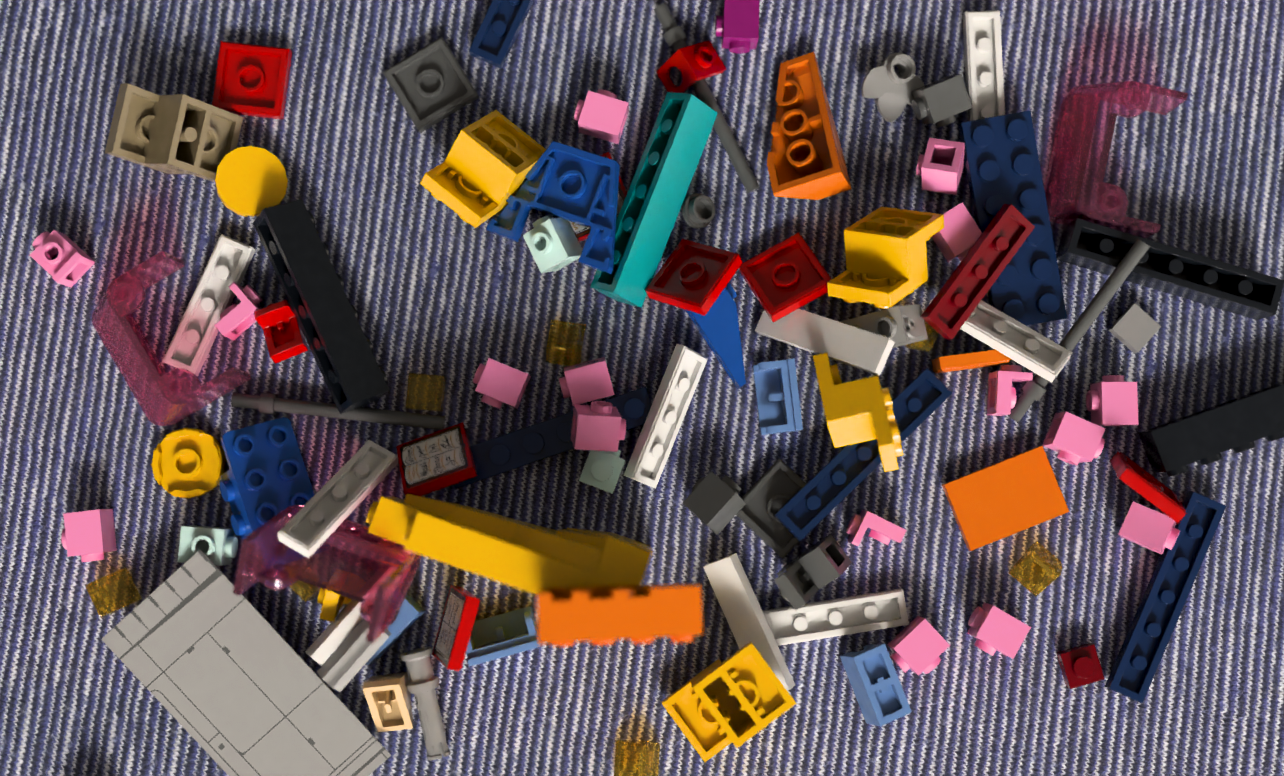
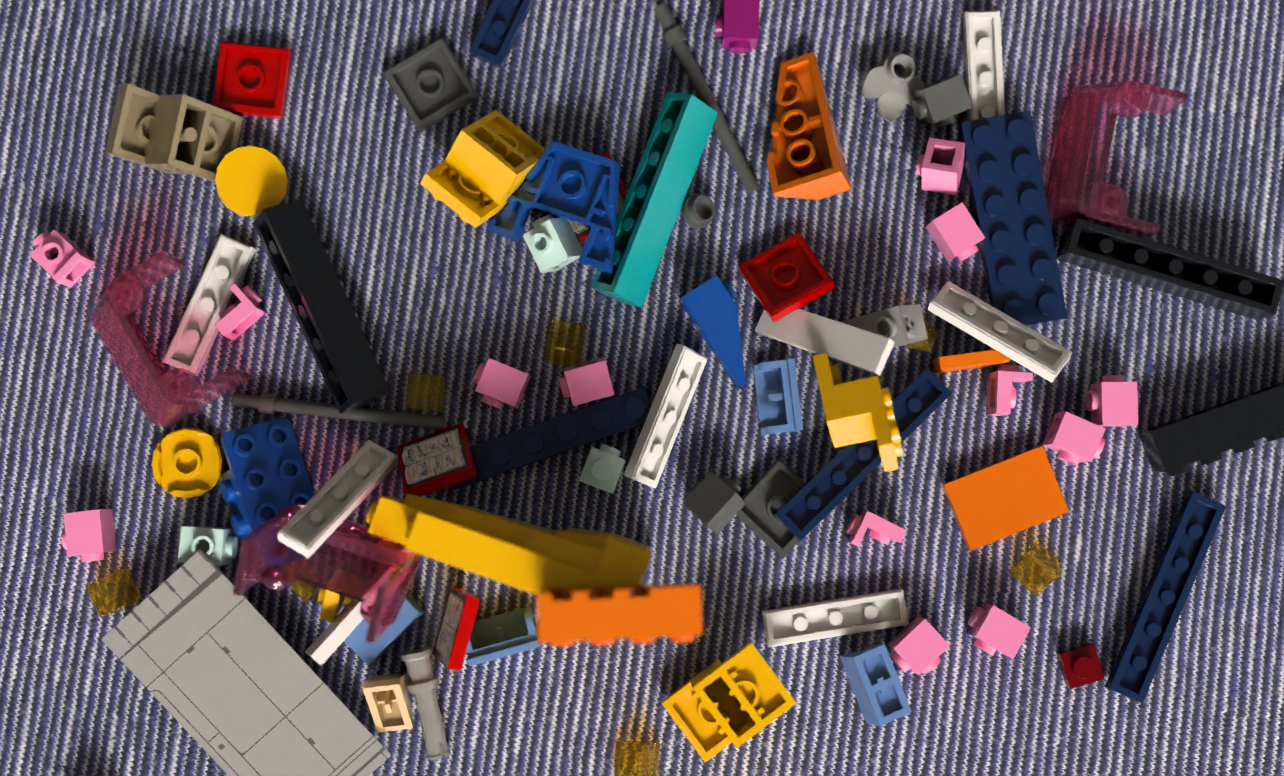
red bracket [254,300,308,364] -> none
light grey axle [317,614,391,692] -> none
bright pink brick [571,401,626,452] -> none
bright pink brick [574,89,629,144] -> none
red tile [645,239,743,315] -> none
red bracket [656,40,726,93] -> none
white tile [703,553,796,691] -> none
dark grey brick [774,534,852,610] -> none
yellow bracket [827,207,944,309] -> none
dark red plate [920,204,1035,340] -> none
dark grey bar [1008,239,1150,422] -> none
light grey tile [1108,303,1161,353] -> none
red tile [1110,451,1187,523] -> none
bright pink brick [1118,501,1180,555] -> none

